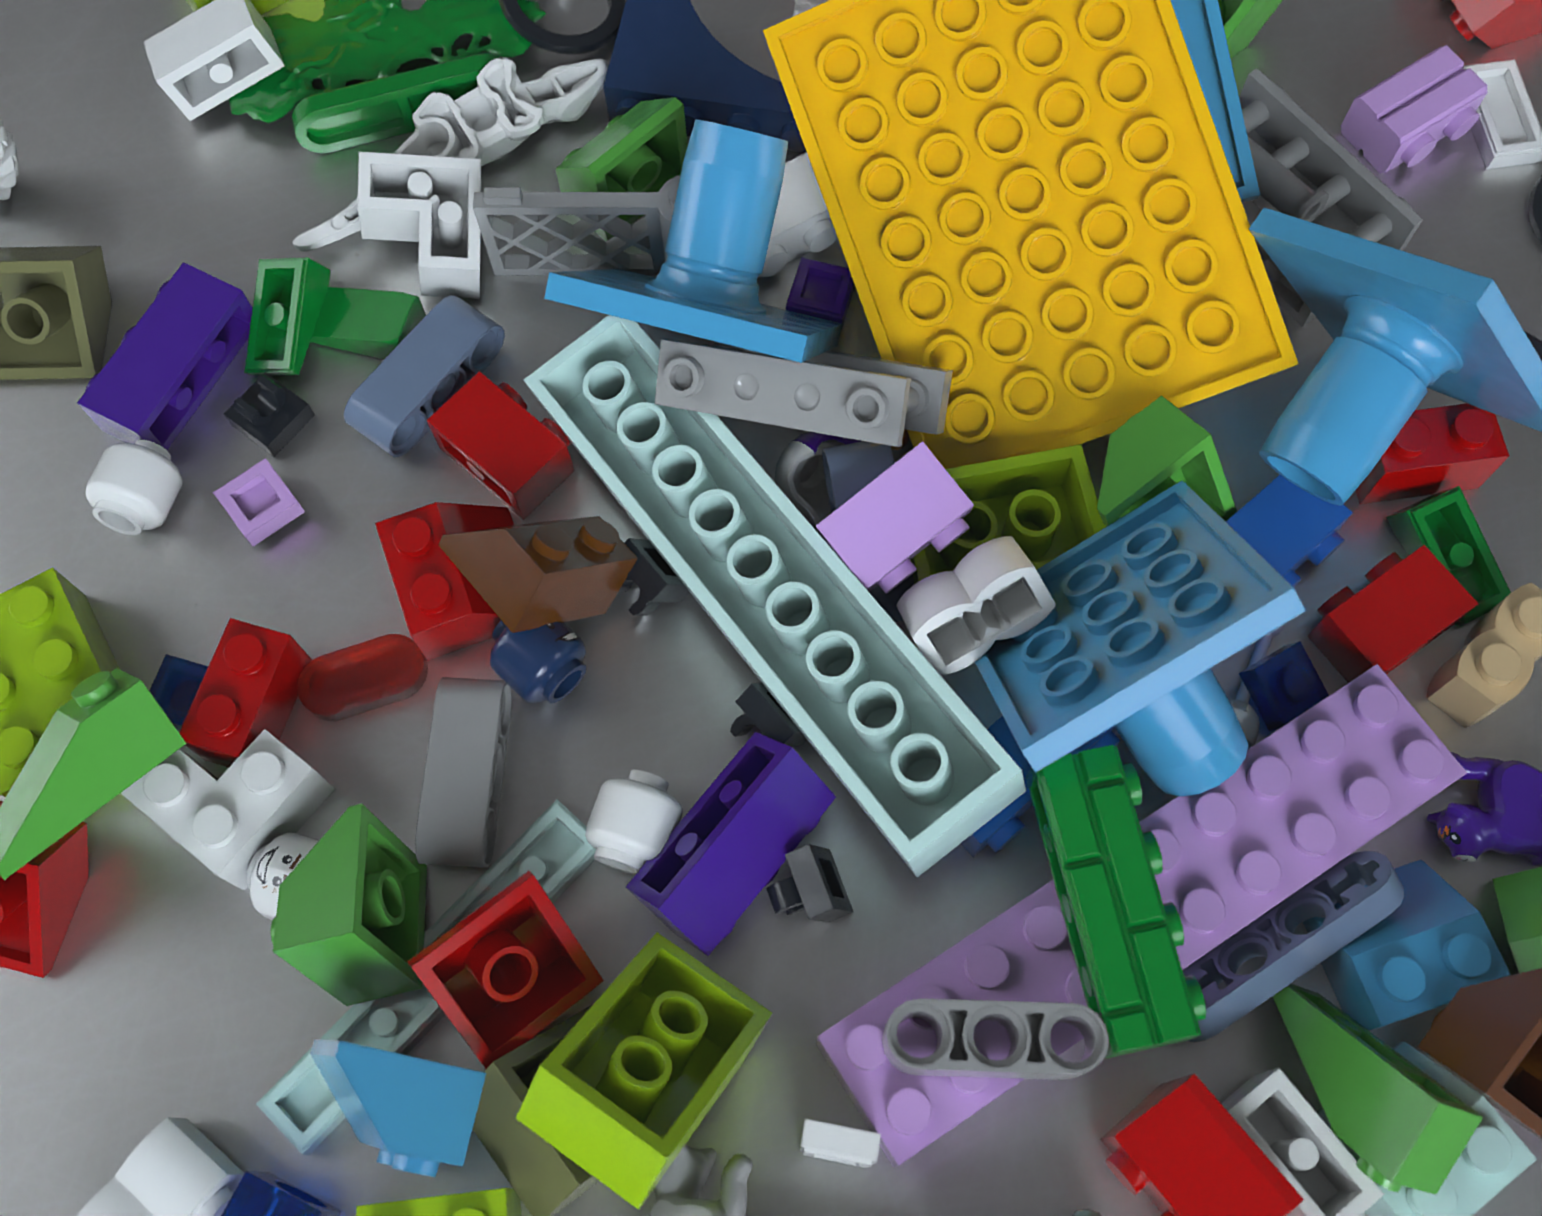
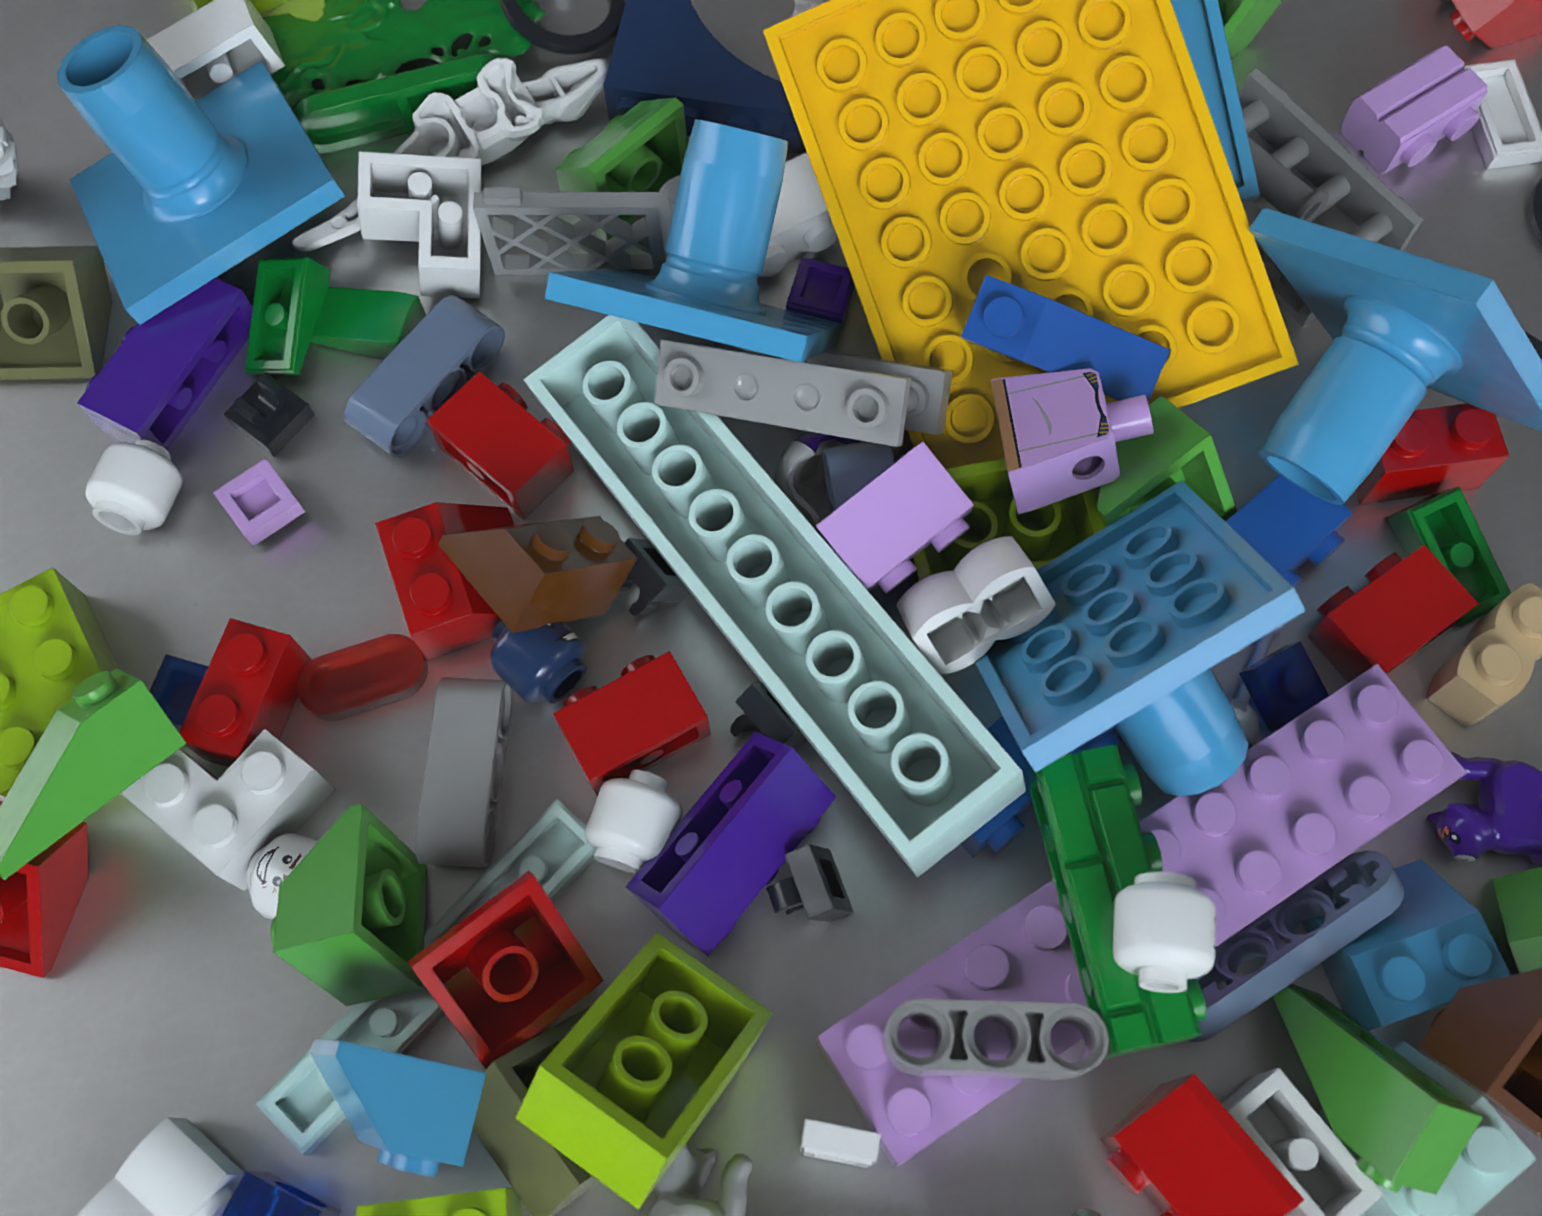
none -> dark azure piece [57,25,345,325]
none -> red brick [553,651,711,797]
none -> blue slope [961,275,1170,401]
none -> lavender torso [991,368,1153,514]
none -> white head [1113,872,1216,993]

